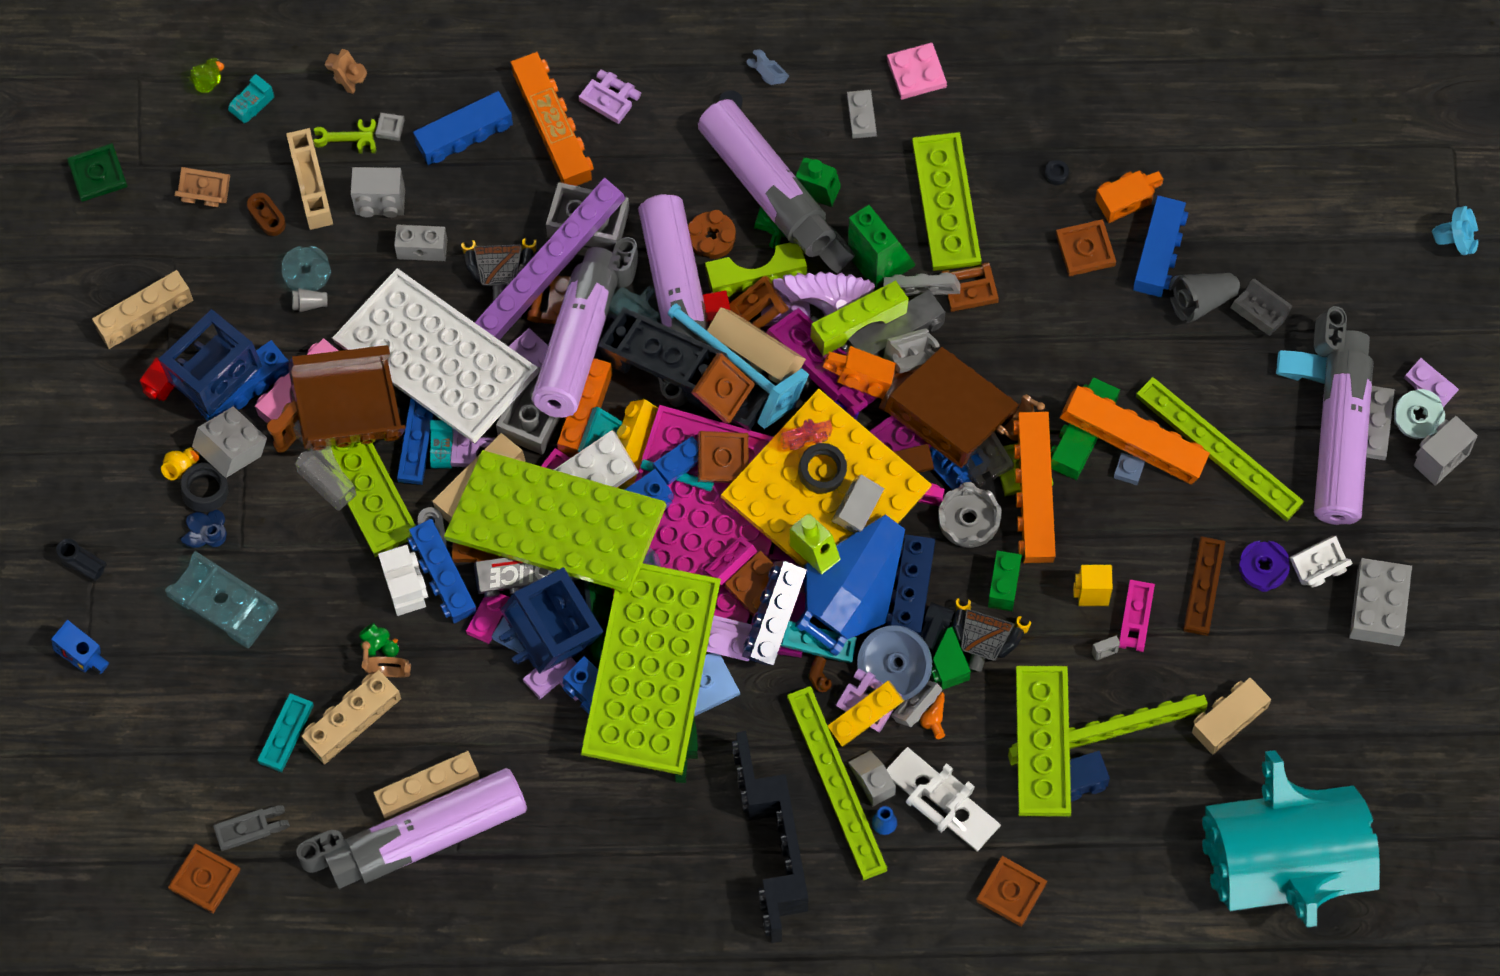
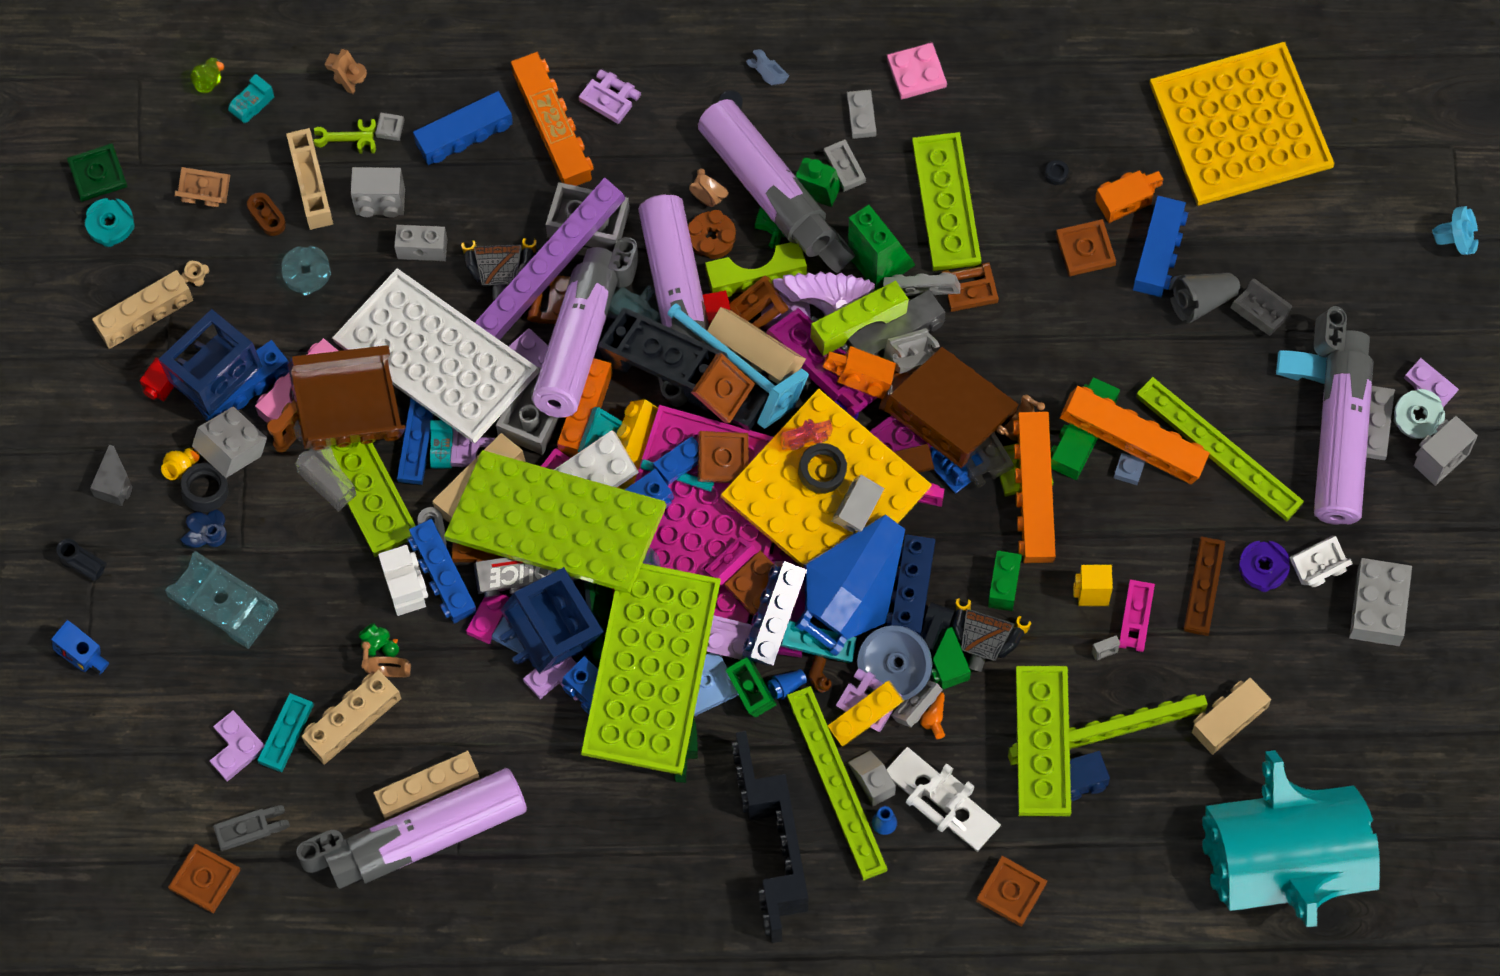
light grey cone [292,288,327,312] -> none
lime torso [790,514,841,575] -> none
light grey plate [938,482,1001,548] -> none
none -> teal plate [85,198,135,247]
none -> flat silver slope [90,445,132,506]
none -> tan plate [181,261,209,286]
none -> lavender plate [210,711,265,782]
none -> medium nougat helmet [689,169,729,207]
none -> green brick [725,657,777,717]
none -> blue cone [767,669,807,699]
none -> light grey plate [824,139,866,191]
none -> yellow plate [1150,42,1334,206]

